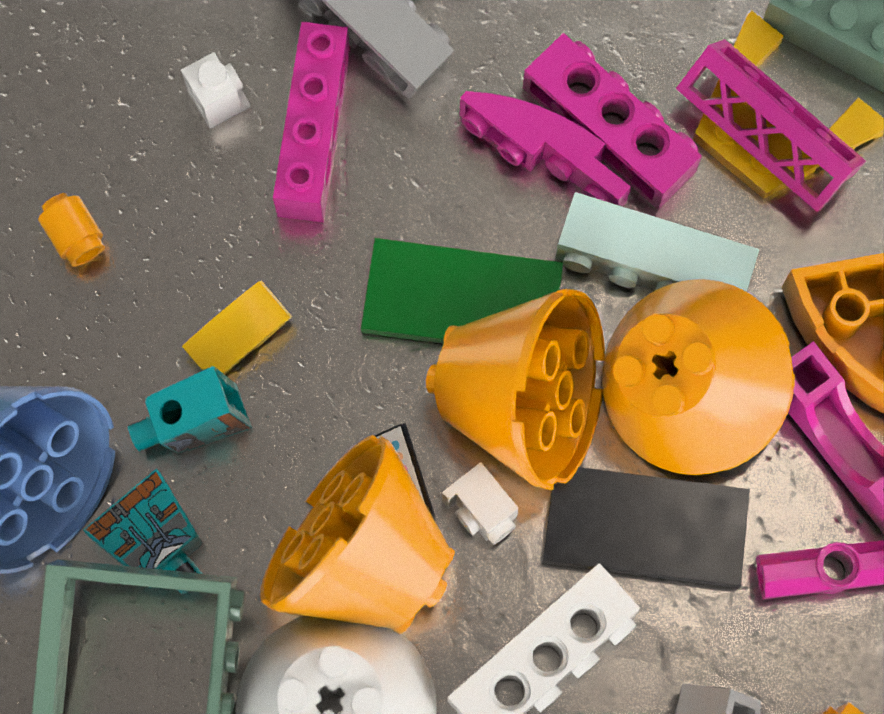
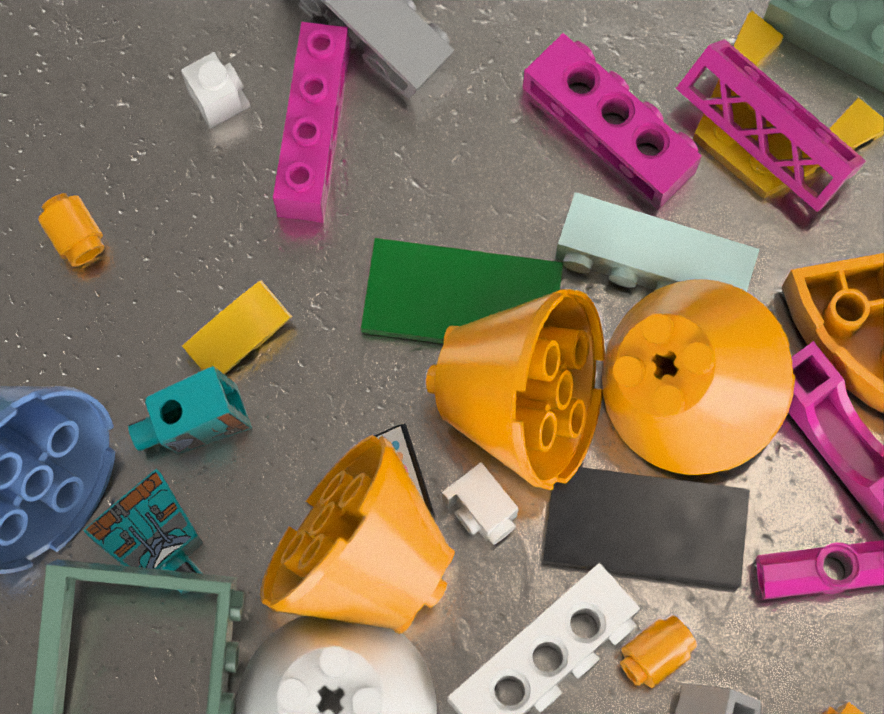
dark pink slope [460,91,631,207] -> none
none -> light orange brick [620,615,697,688]

